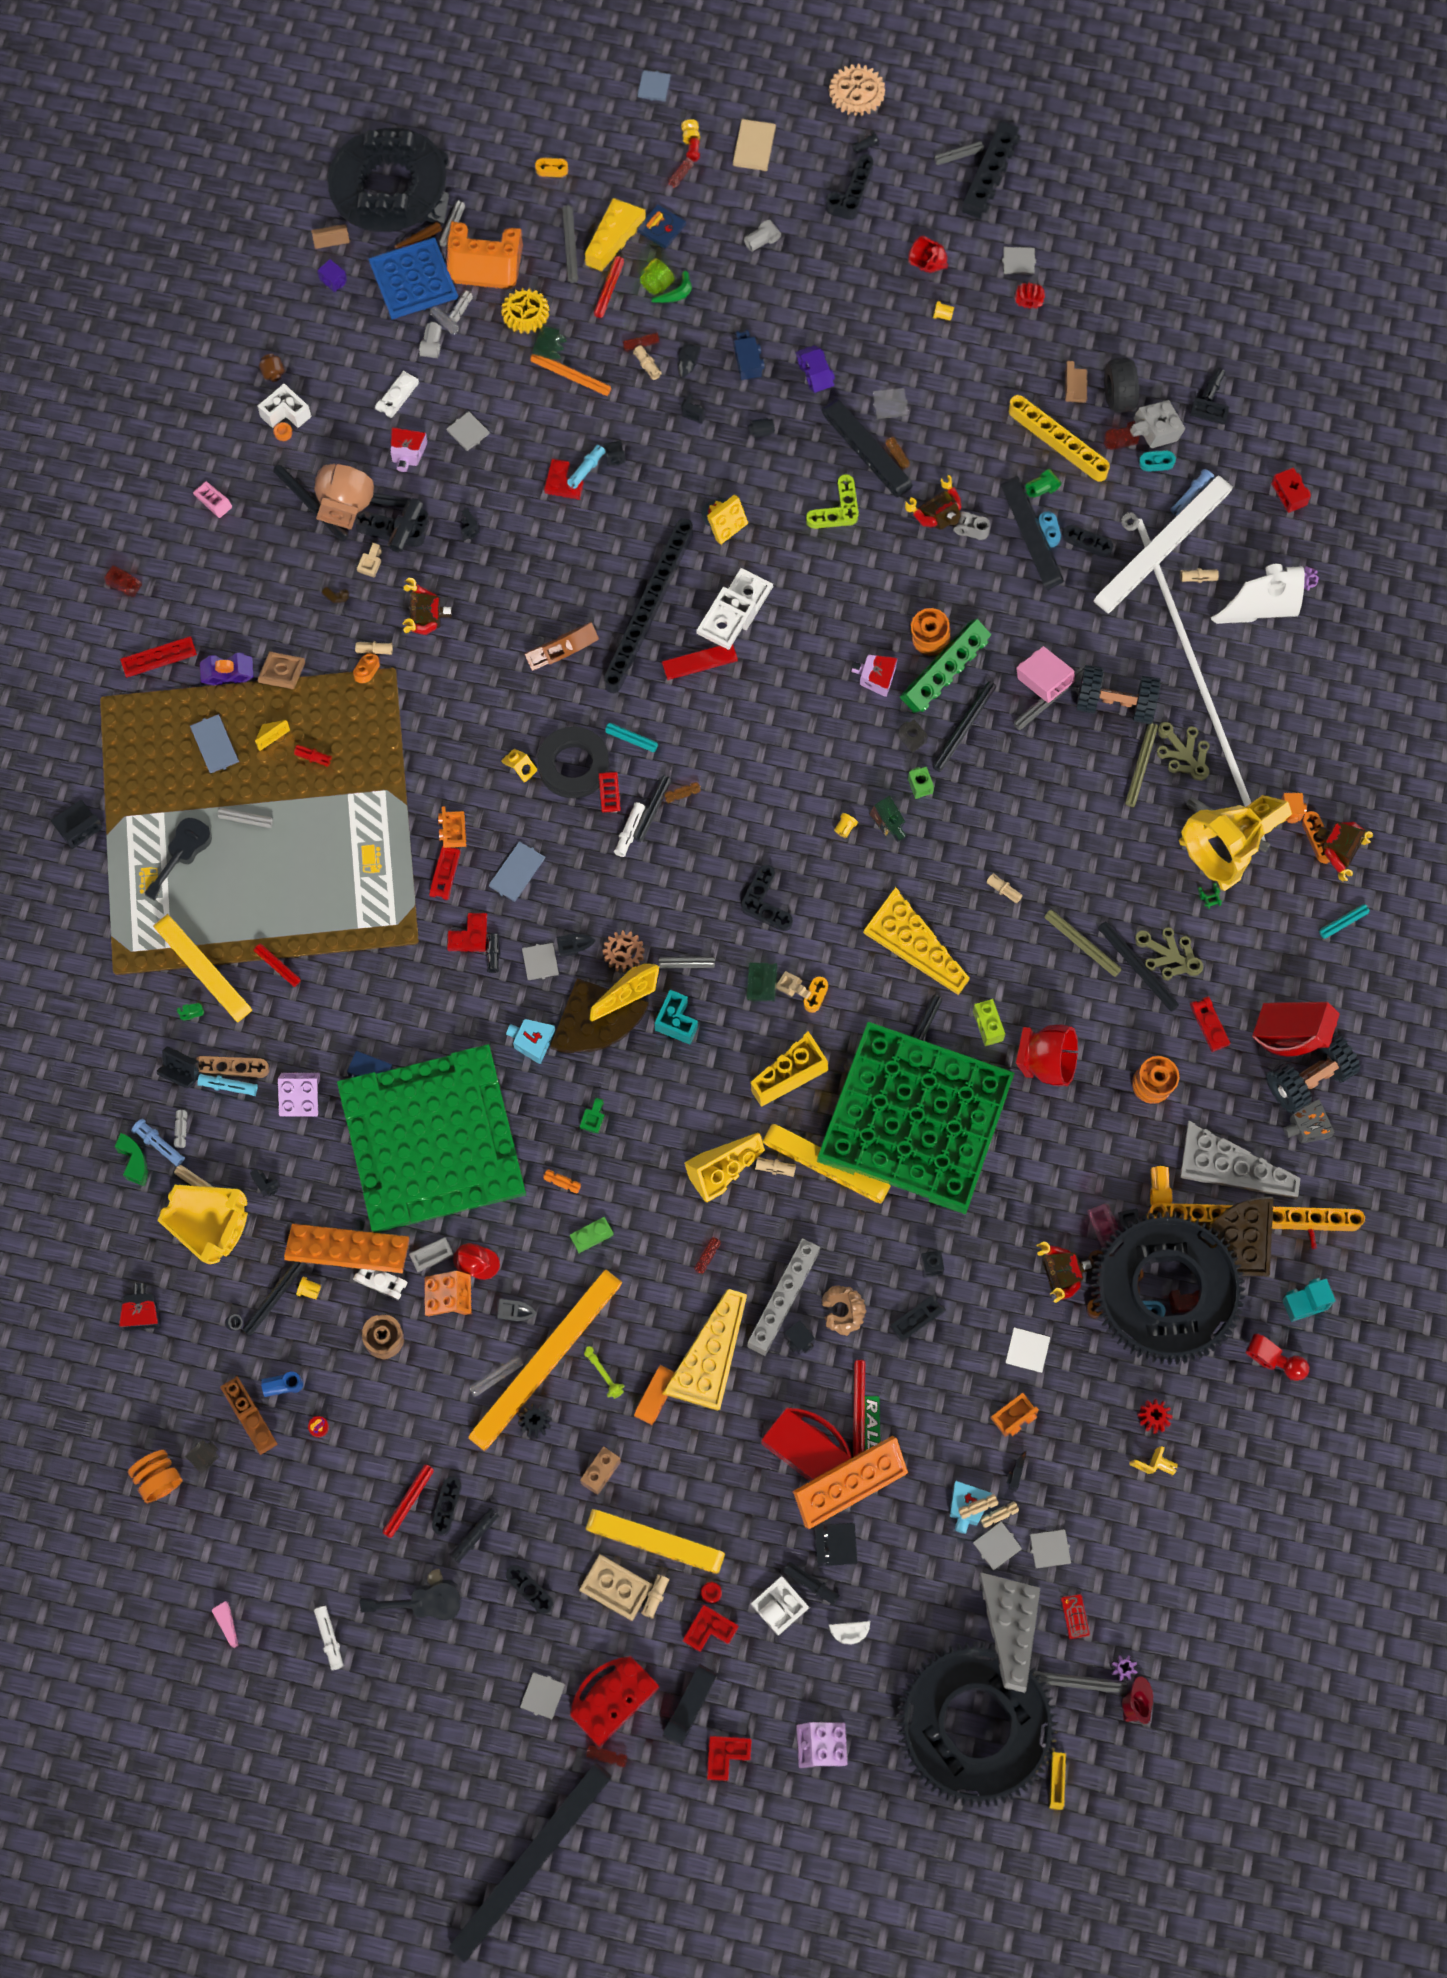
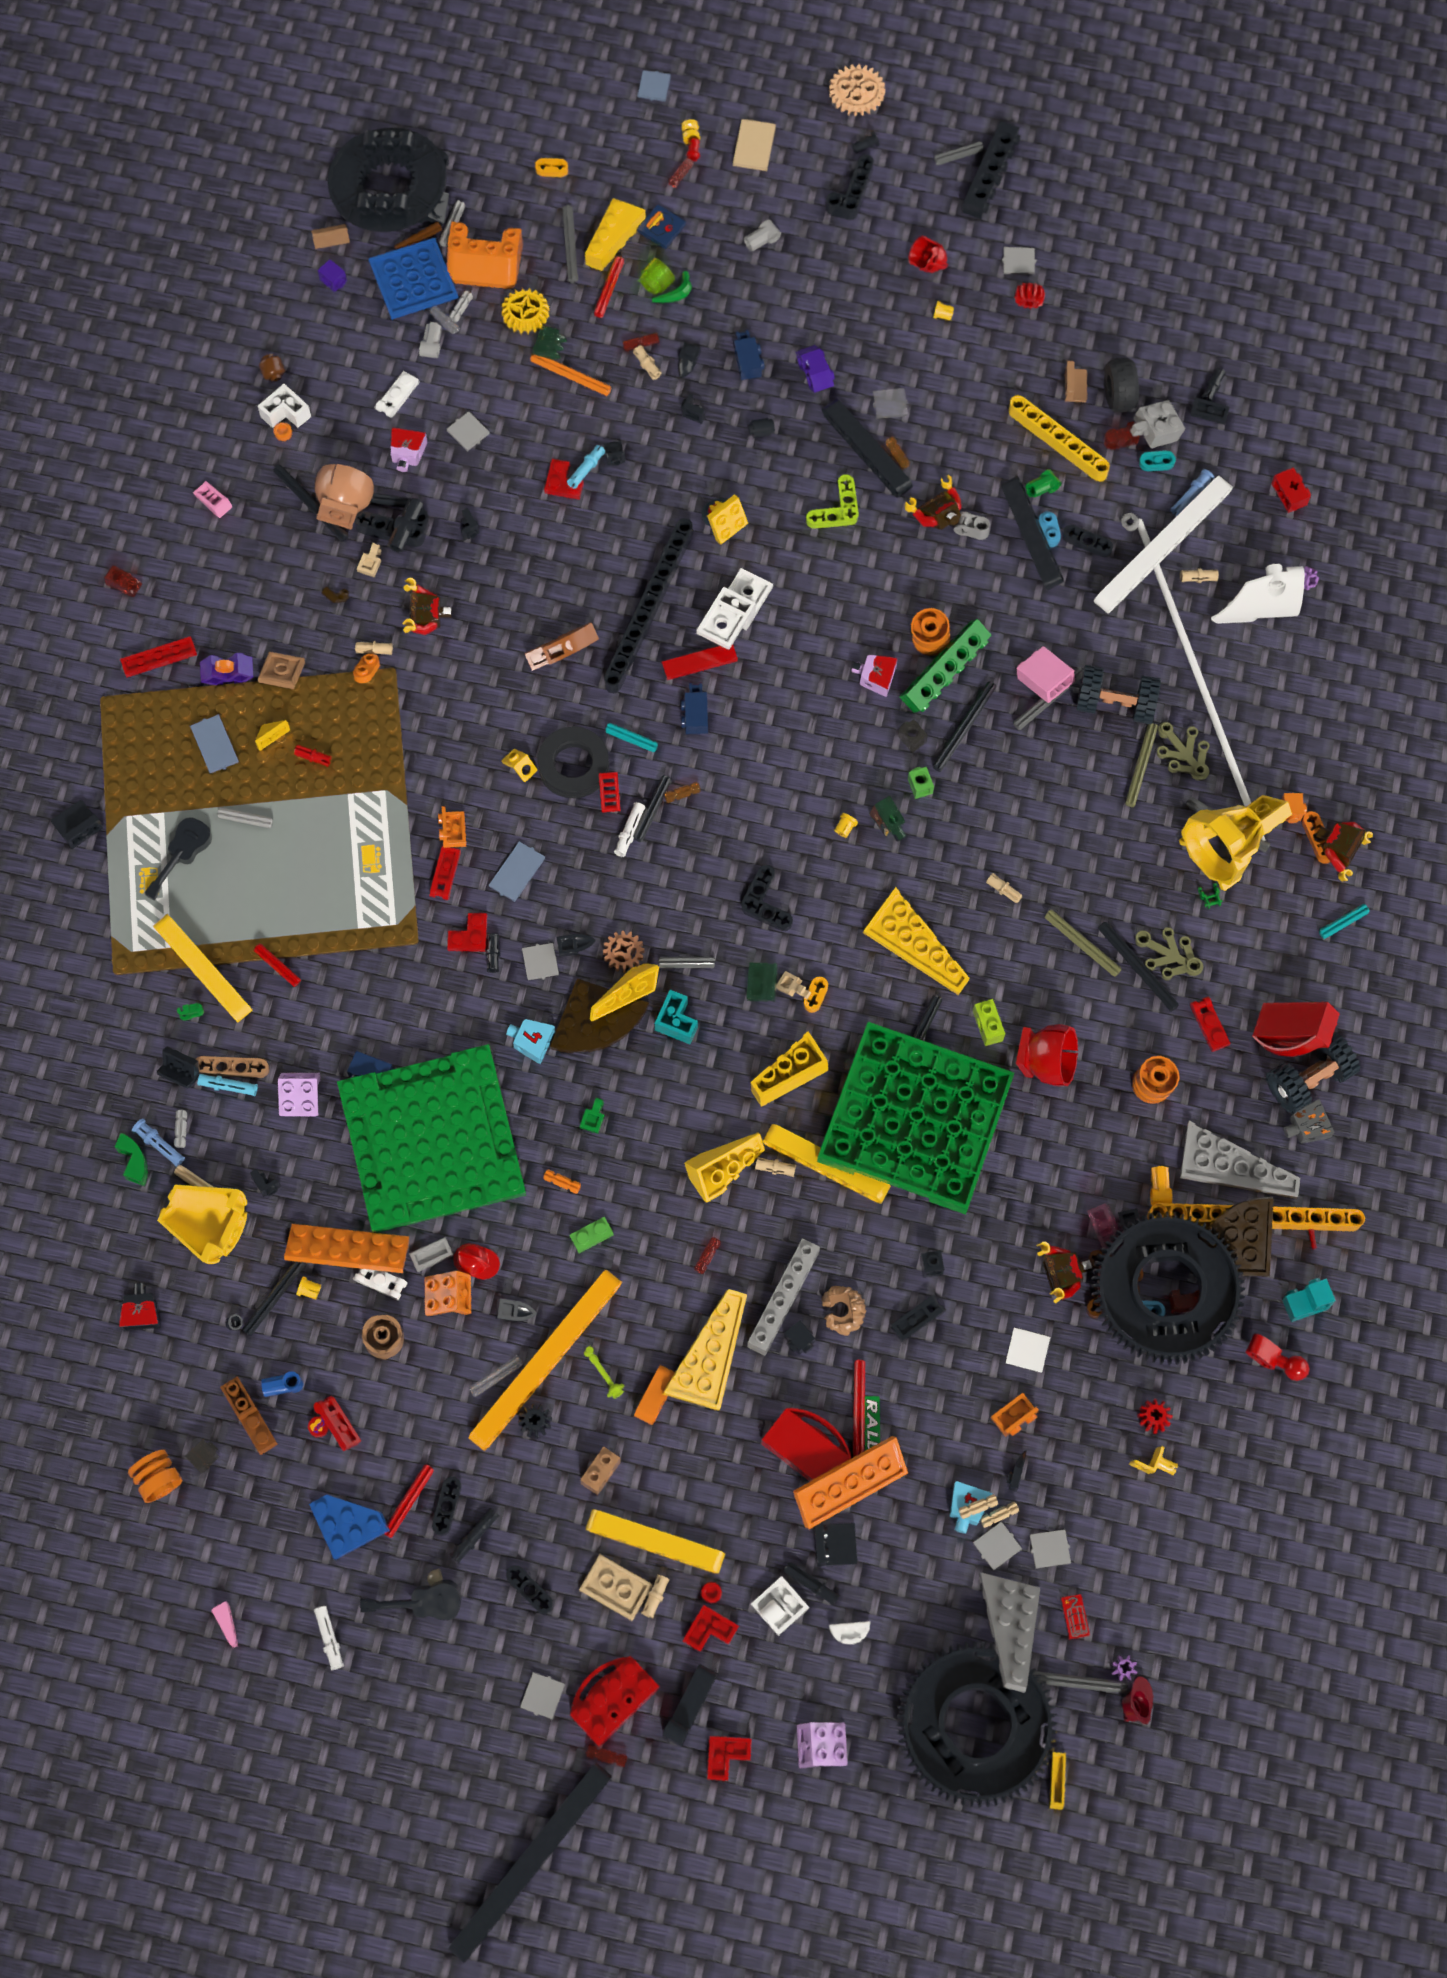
none -> blue plate [309,1495,390,1560]
none -> red plate [314,1396,361,1451]
none -> dark blue brick [681,682,708,734]

